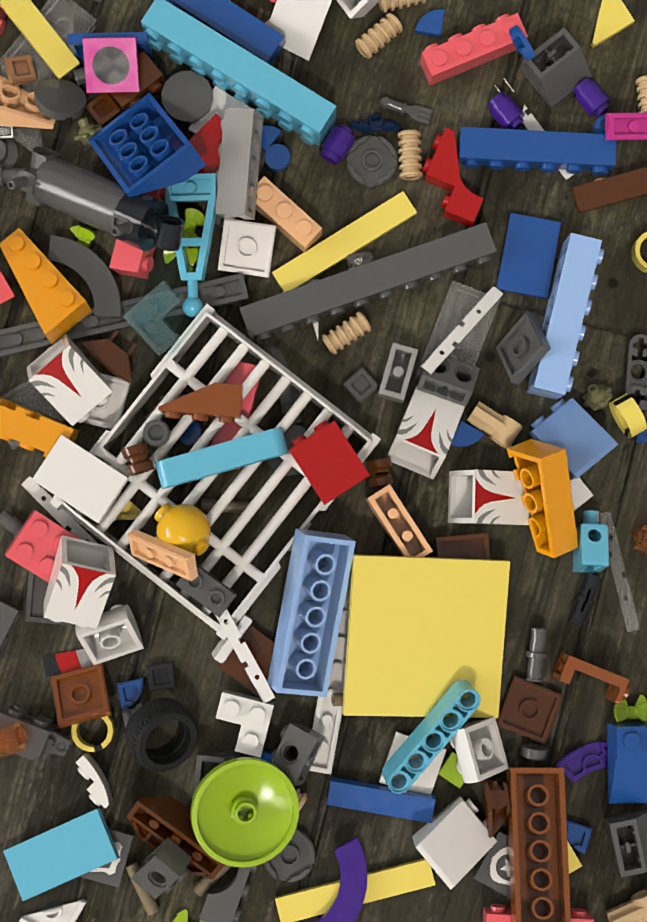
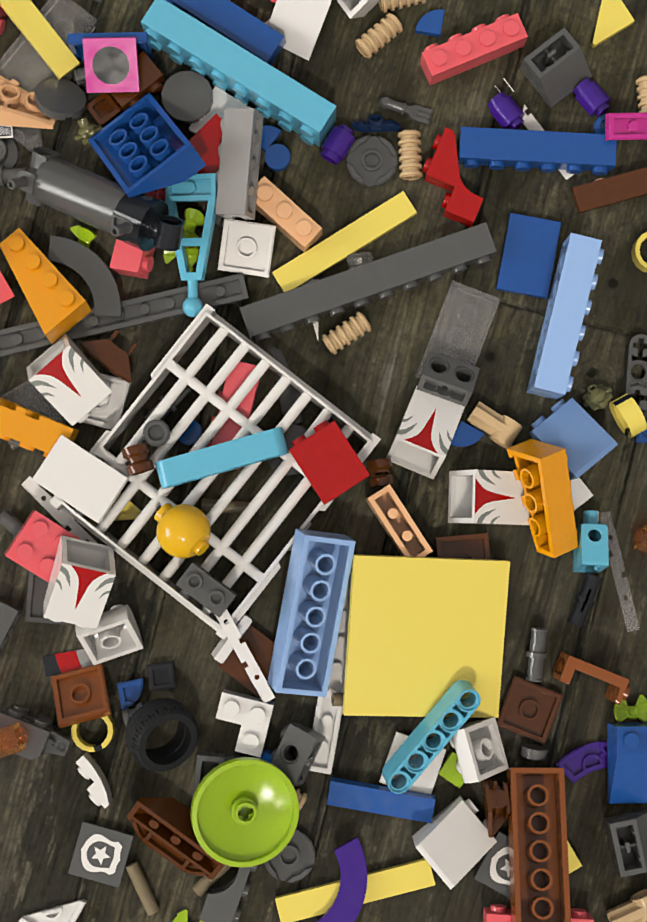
medium azure tile [3,808,120,901] -> none
medium nougat tile [4,55,37,86] -> none
clear light blue brick [123,280,182,356] -> none
light nougat tile [128,529,198,581] -> none
dark grey brick [131,837,192,899] -> none
dark orange slope [158,382,244,423] -> none
dark grey tile [343,367,380,404] -> none
light grey brick [377,343,418,403] -> none
white piece [421,286,503,374] -> none
dark grey tile [496,311,551,385] -> none
blue tile [509,25,536,61] -> none
blue tile [566,819,592,854] -> none

